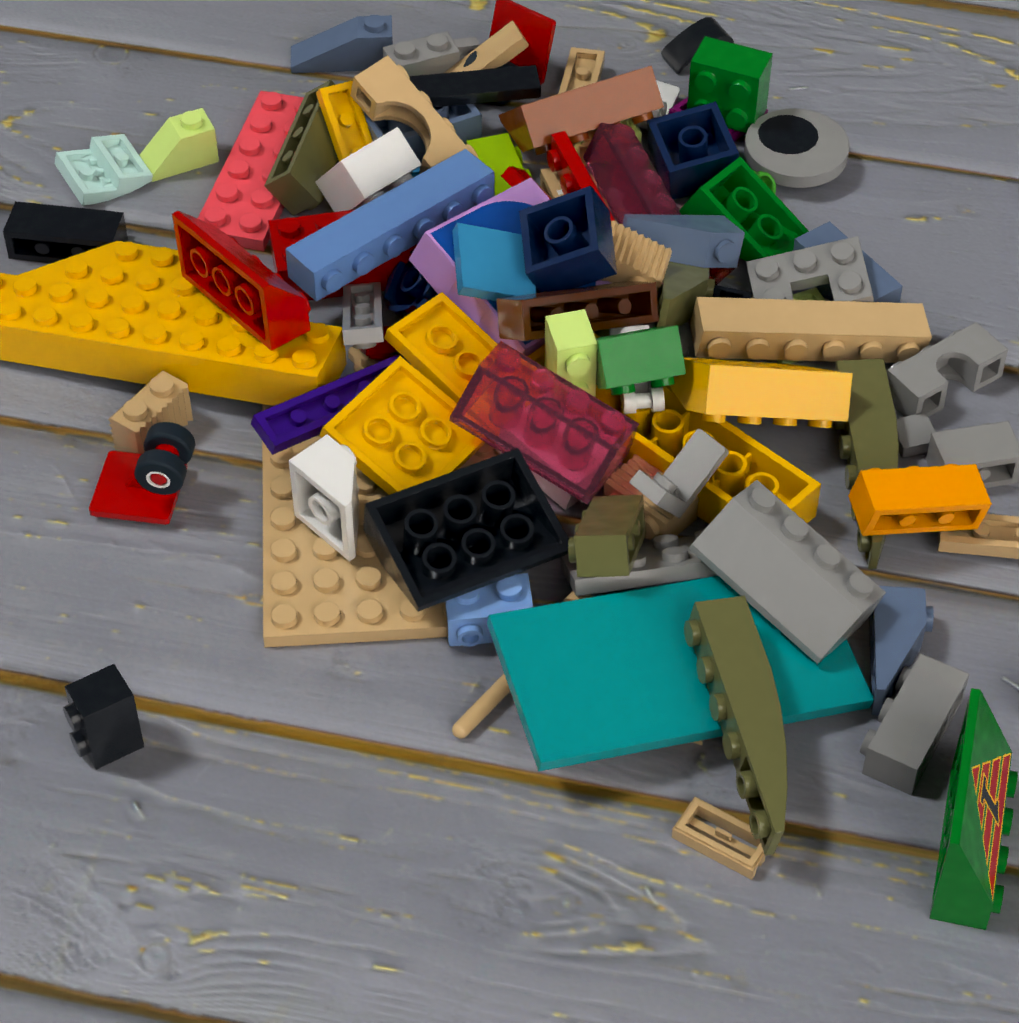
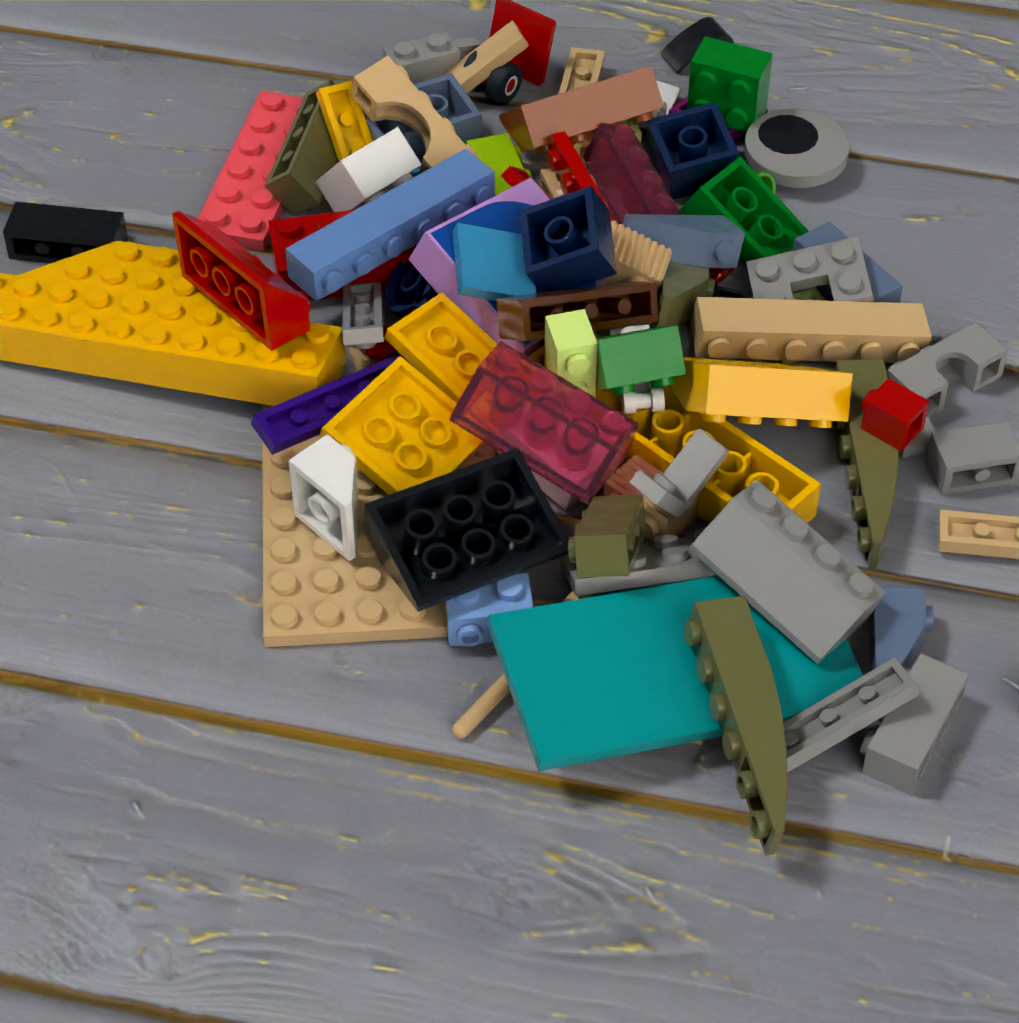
light aqua slope [54,134,153,206] -> none
black brick [63,664,144,770] -> none
plate [89,422,195,525] -> none
tan brick [108,371,193,454] -> none
yellowish green slope [139,108,219,182] -> none
sand blue slope [291,15,393,73] -> none
black tile [409,65,541,107] -> none
tan tile [671,797,765,880] -> none
light orange brick [848,464,992,536] -> none
green slope [929,688,1018,930] -> none
none -> light grey plate [783,657,921,773]
none -> red brick [861,378,929,451]

